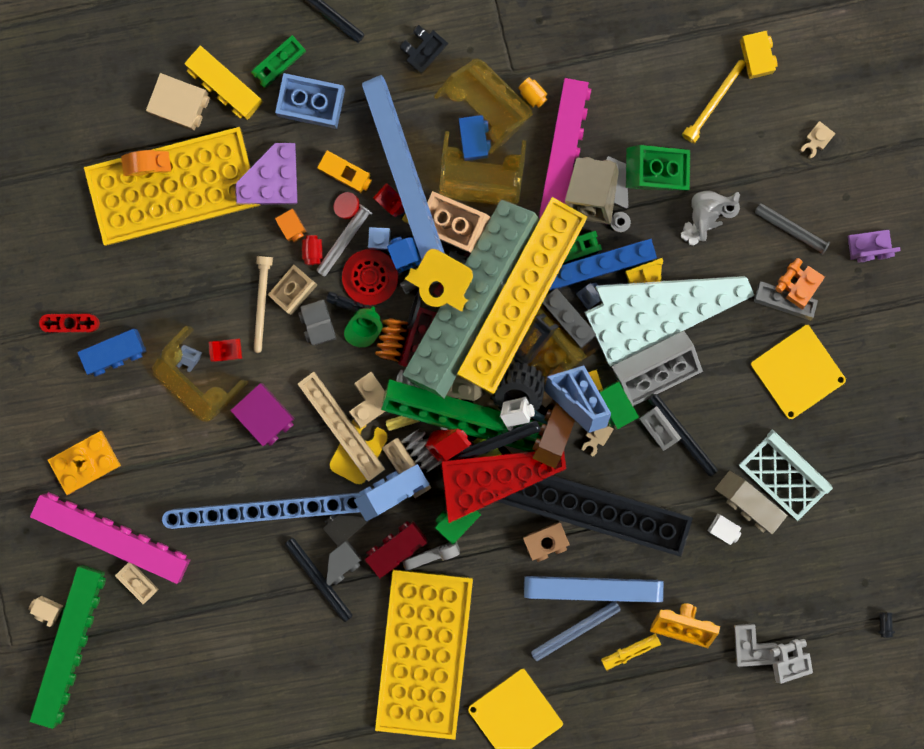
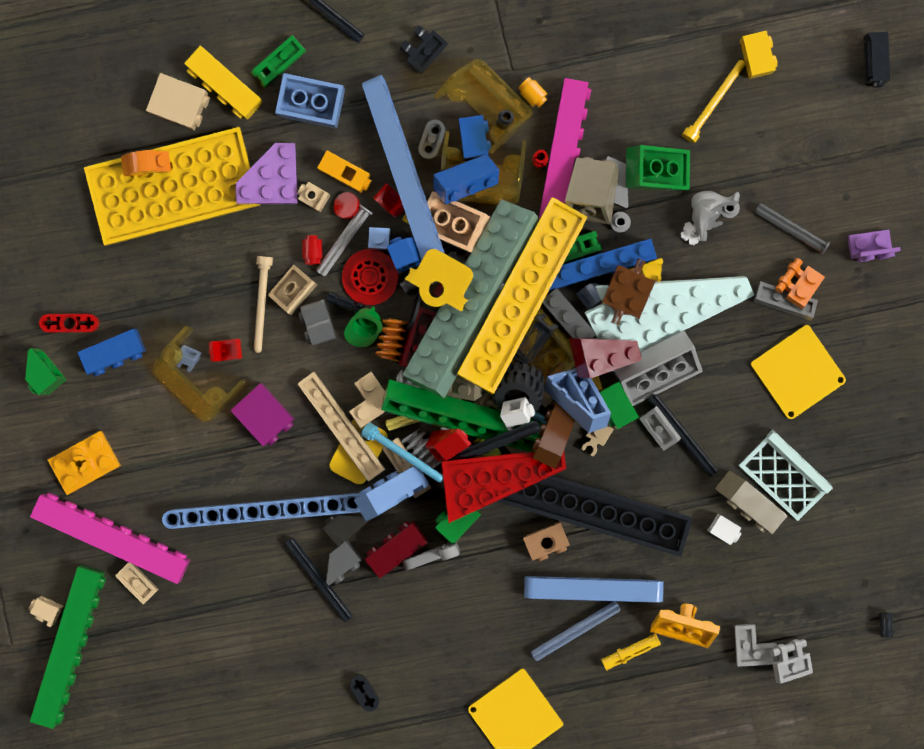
orange brick [275,209,307,242] -> none
yellow plate [375,569,473,740] -> none
tan plate [800,121,835,159] -> none
none -> green slope [25,348,67,395]
none -> tan brick [297,182,330,213]
none -> black beam [350,674,379,711]
none -> medium azure piece [361,422,444,482]
none -> dark grey plate [418,120,445,160]
none -> blue brick [433,154,499,204]
none -> black pin [496,110,514,130]
none -> red pin [532,150,548,168]
none -> wedge [569,338,642,379]
none -> reddish brown plate [601,258,655,326]
none -> black window [863,32,890,88]

